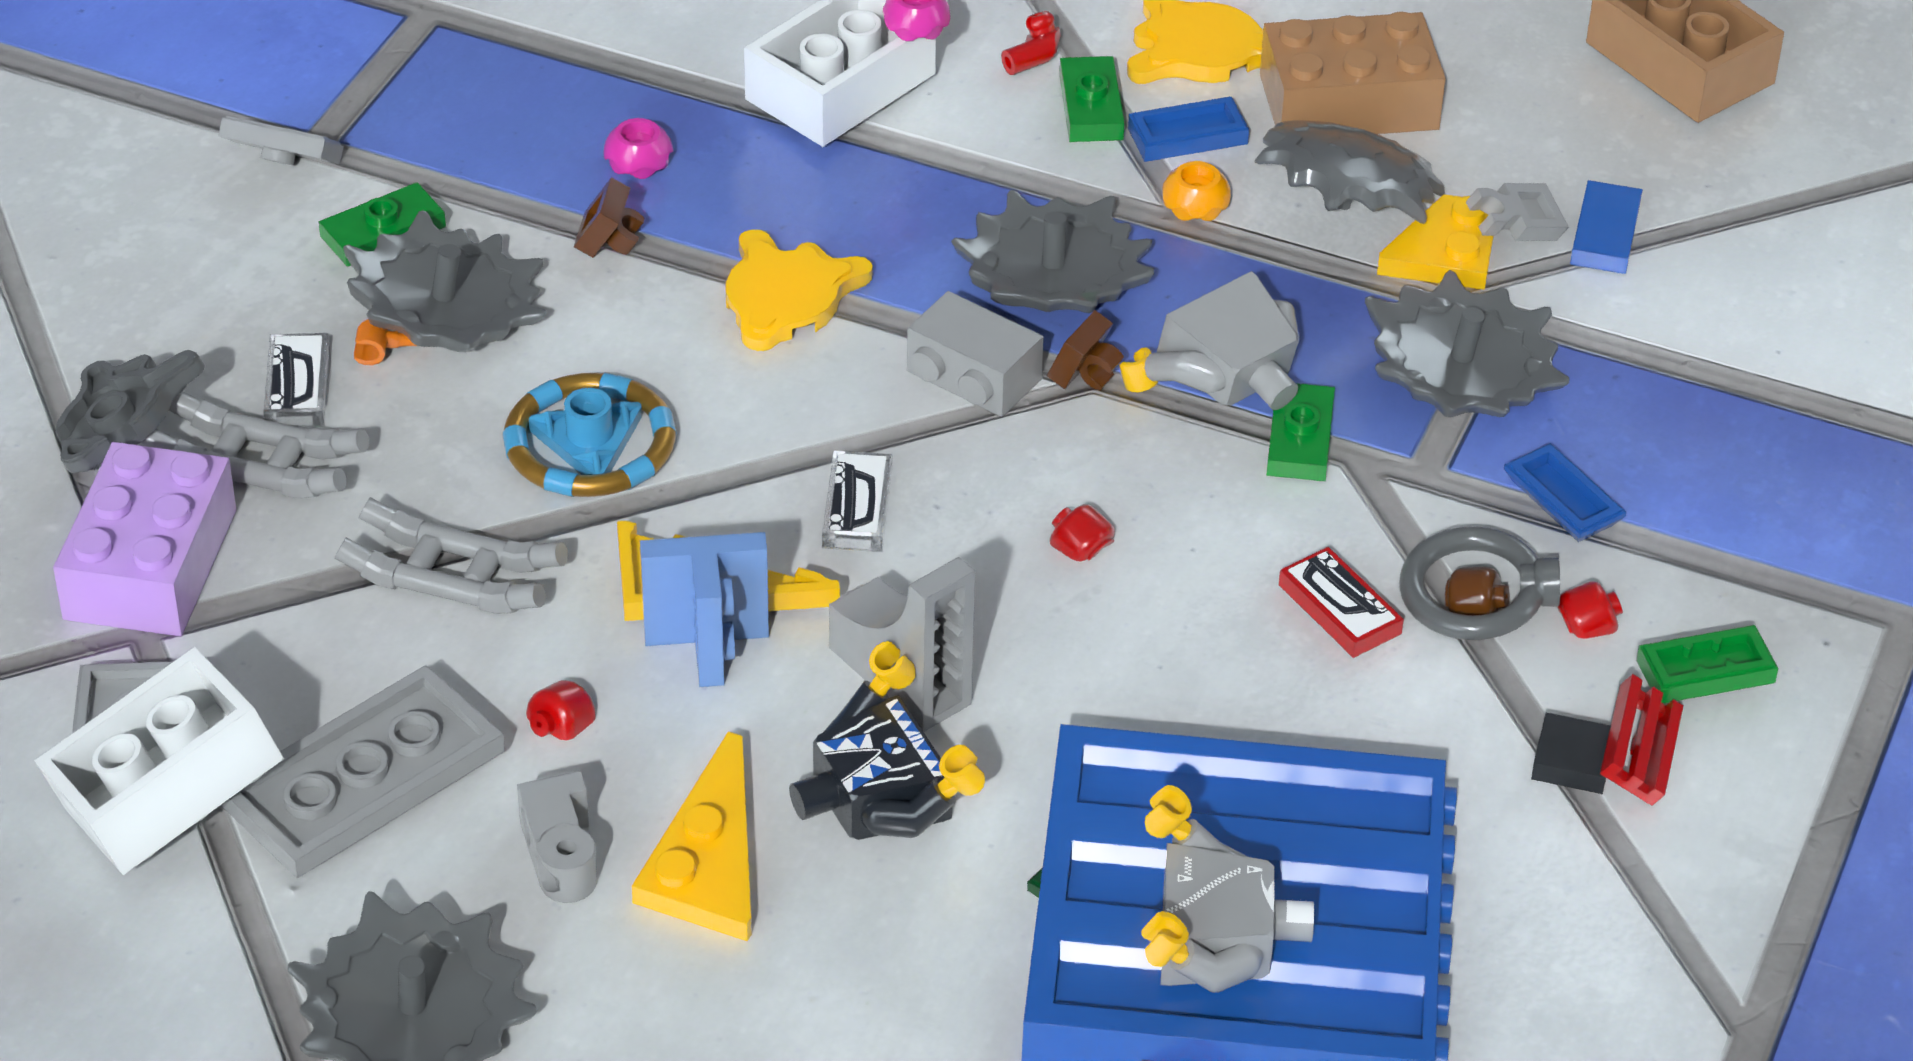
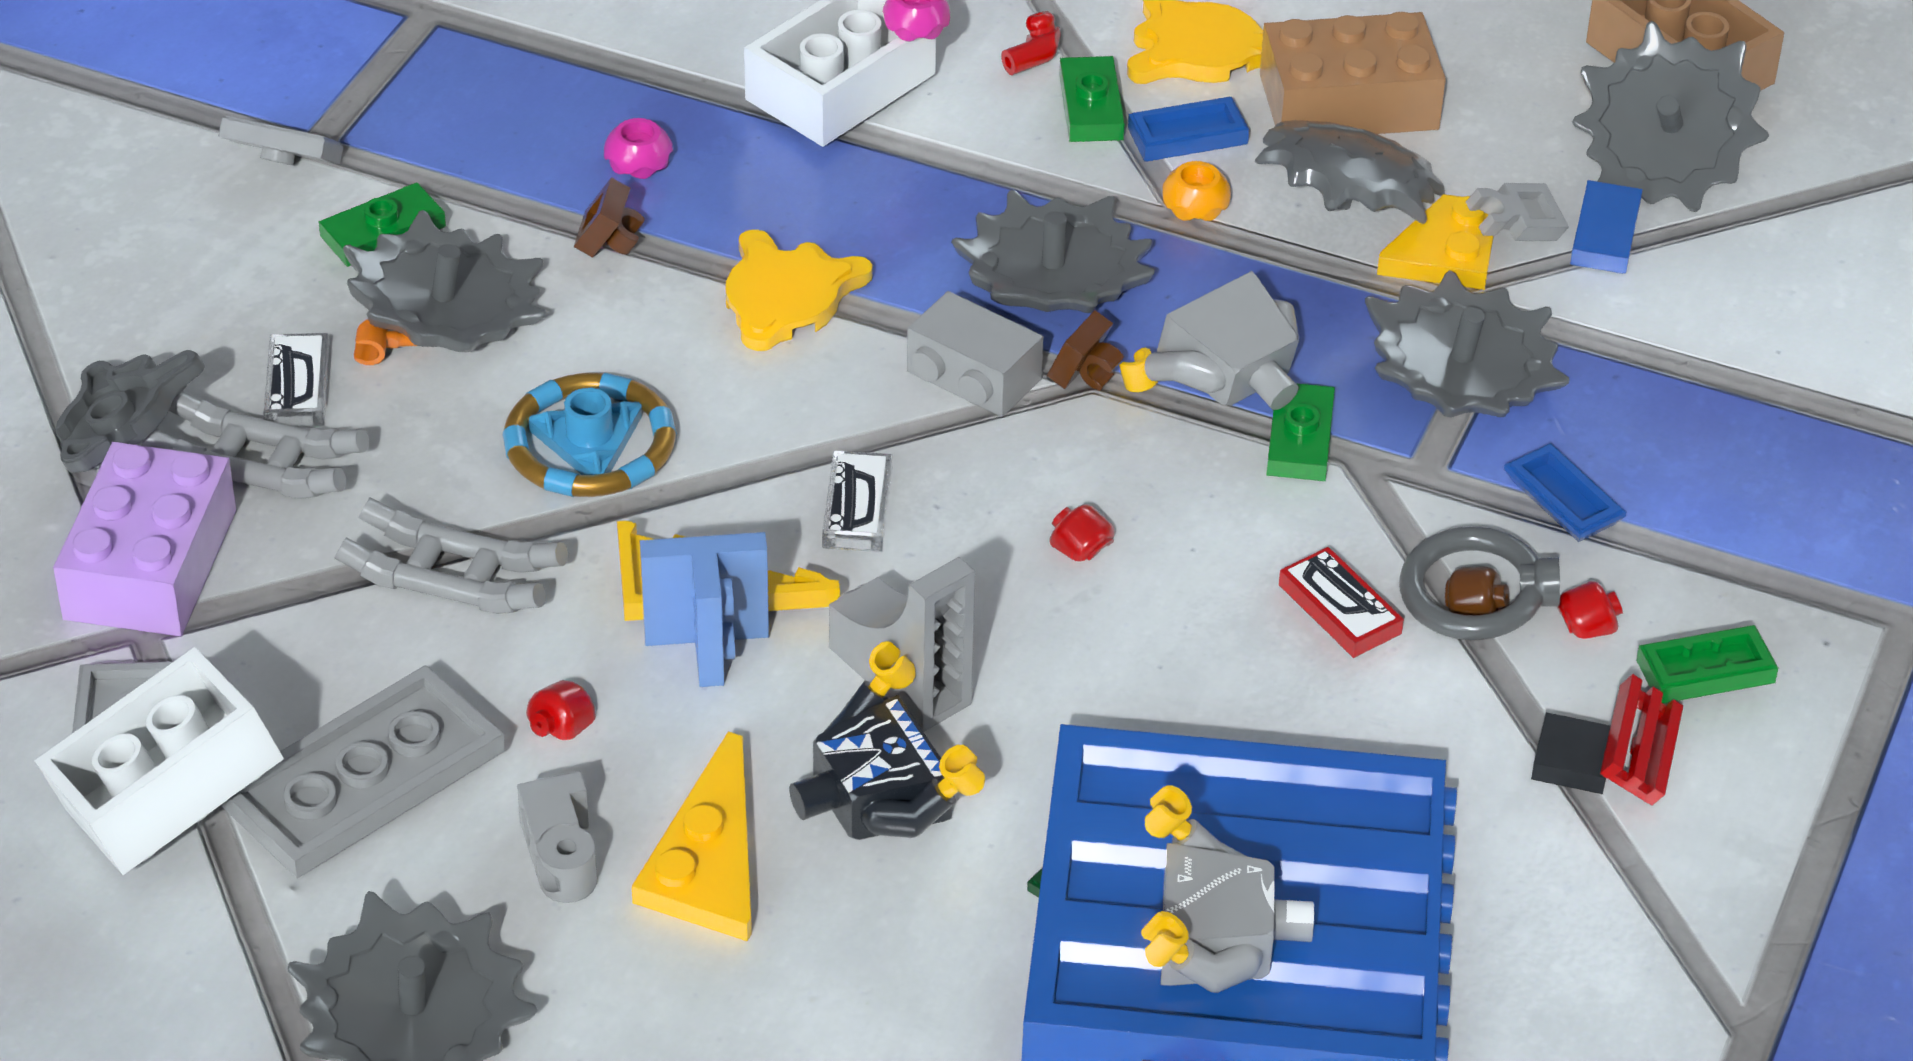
none -> dark grey piece [1572,21,1769,212]

